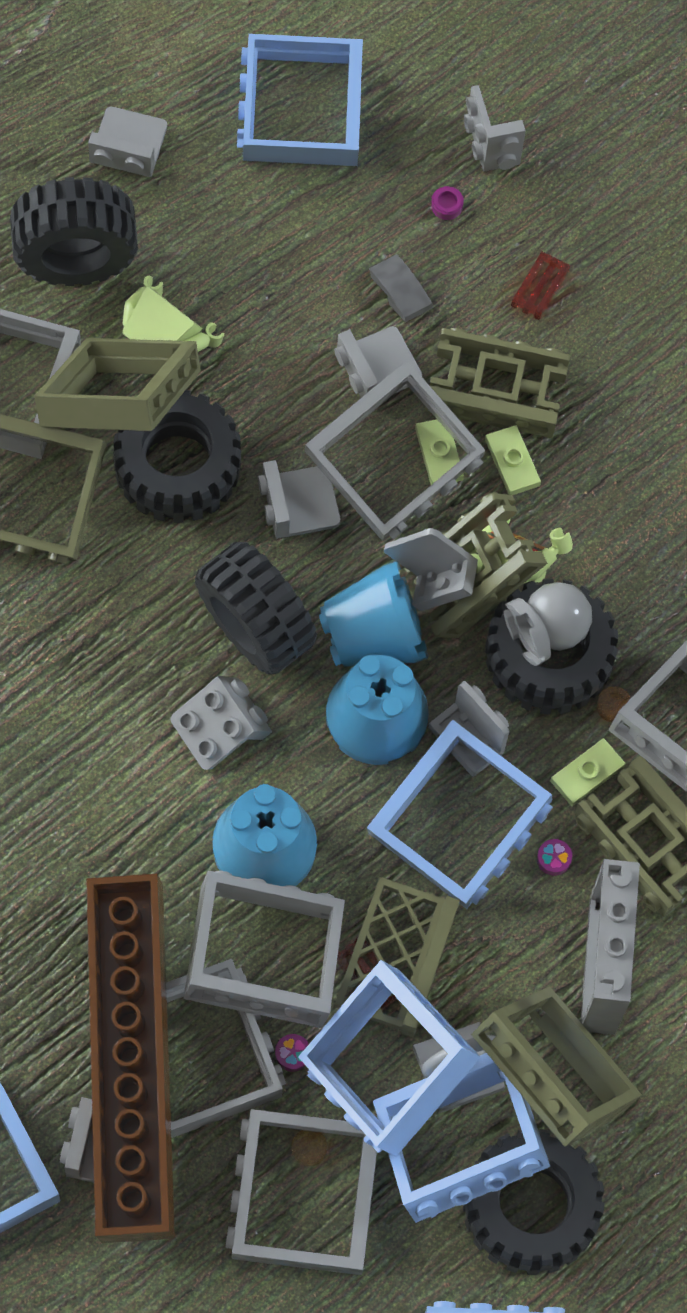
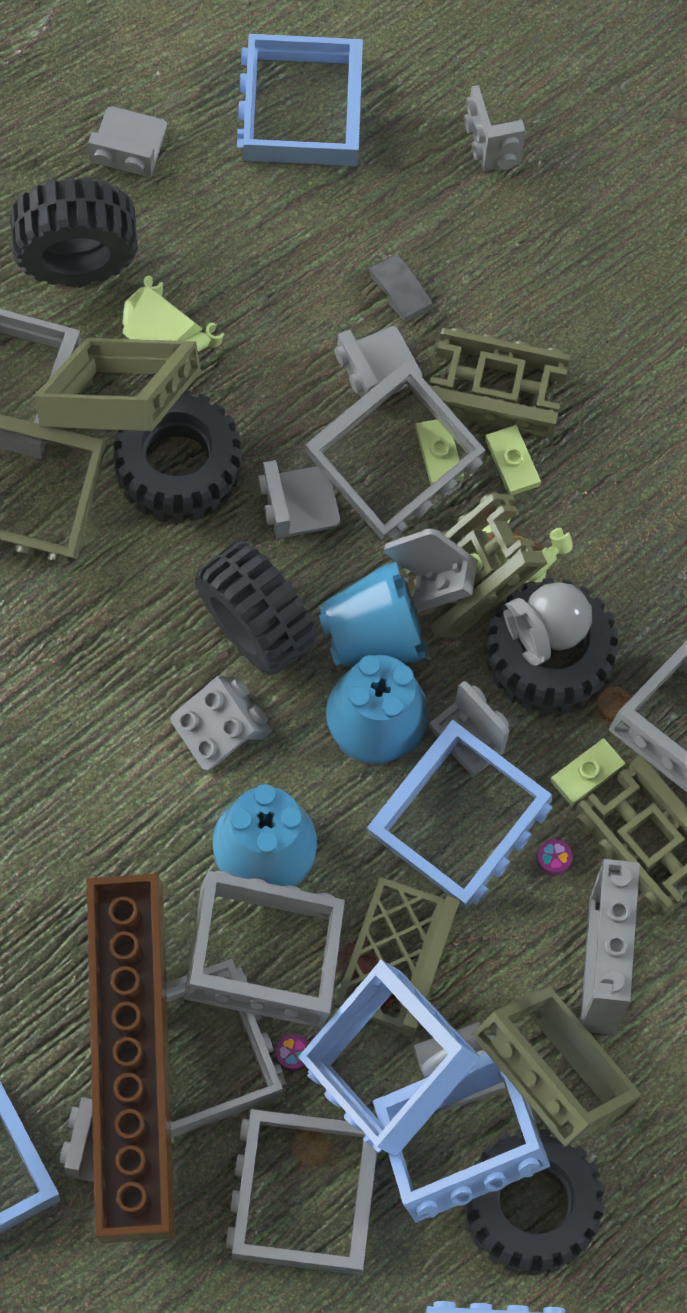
magenta tile [431,186,464,220] -> none
clear red tile [511,251,570,320] -> none

